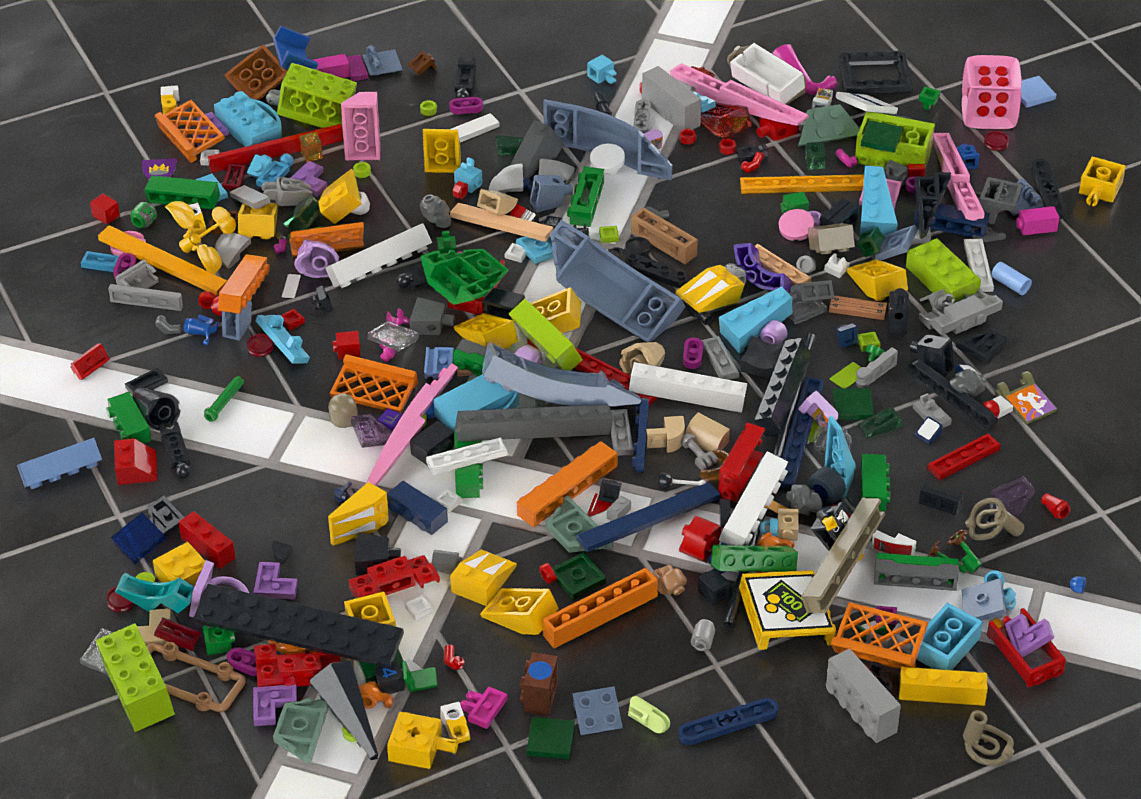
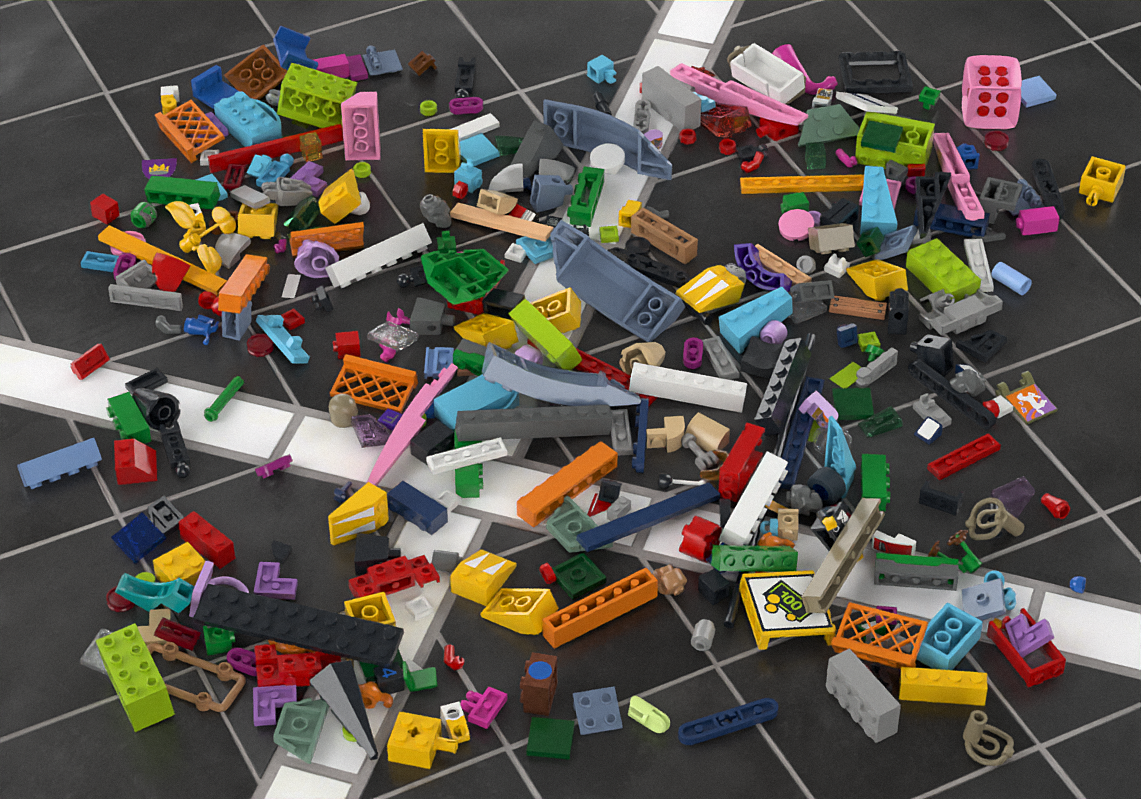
none -> red brick [152,252,191,292]
none -> blue bracket [191,65,239,109]
none -> magenta plate [255,454,293,479]
none -> medium azure tile [460,133,499,166]
none -> yellow brick [619,200,642,228]

